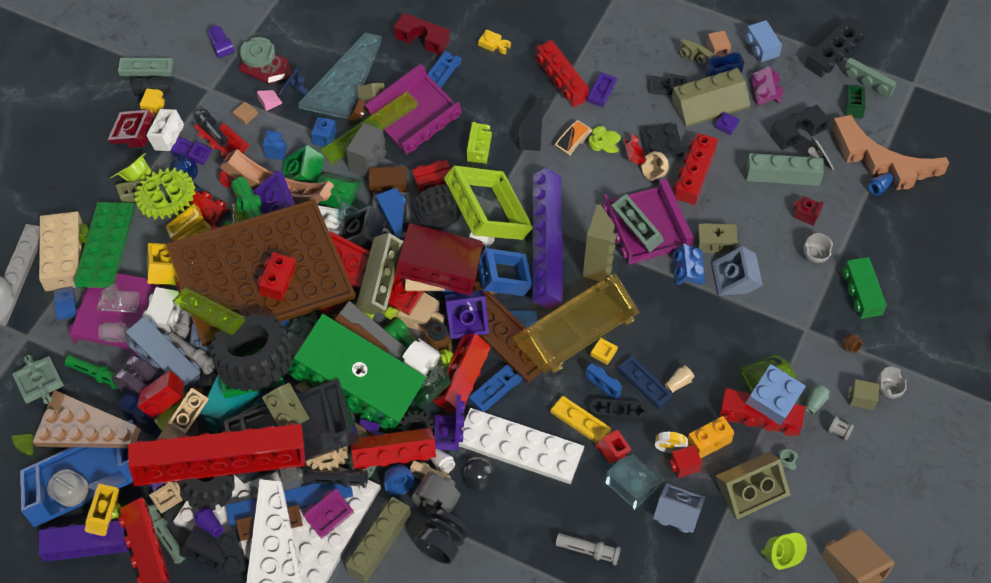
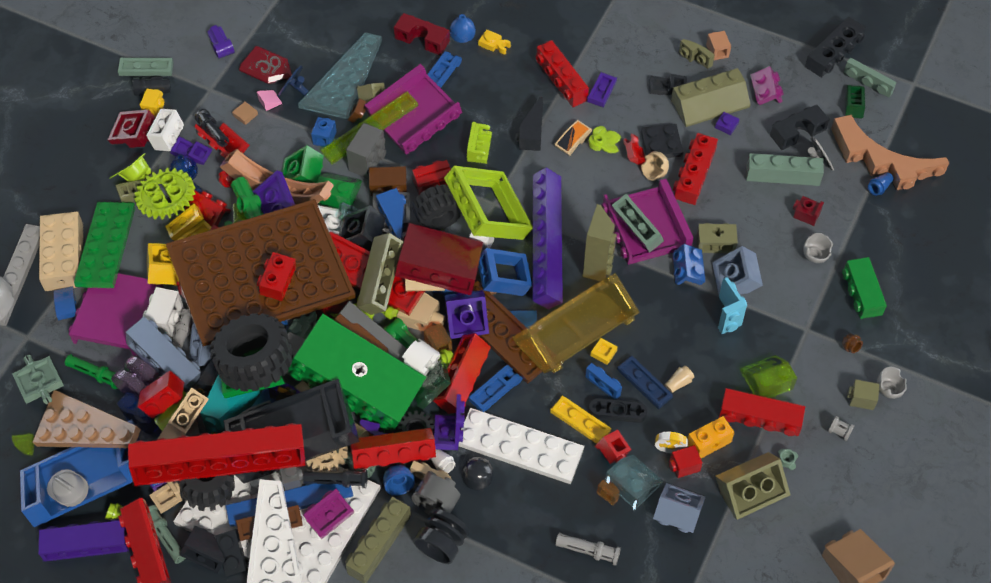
clear neon green tile [78,224,89,243] -> none
yellow brick [85,484,119,536] -> none
clear slope [97,283,140,312] -> none
clear brick [98,322,130,343] -> none
light grey pin [168,333,216,374] -> none
clear neon green tile [172,287,245,335] -> none
dark purple cone [194,507,224,537] -> none
sand green tile [240,37,275,68] -> none
olive brick [262,383,310,427] -> none
blue brick [263,130,287,160] -> none
black plate [428,322,448,341] -> none
clear blue brick [704,52,744,78] -> none
medium blue brick [745,20,782,62] -> none
medium blue brick [746,364,806,425] -> none
lime piece [761,533,807,570] -> none
sand green cone [805,384,830,415] -> none
none -> blue helmet [450,14,476,43]
none -> clear orange plate [597,480,620,506]
none -> medium azure bracket [718,277,747,334]

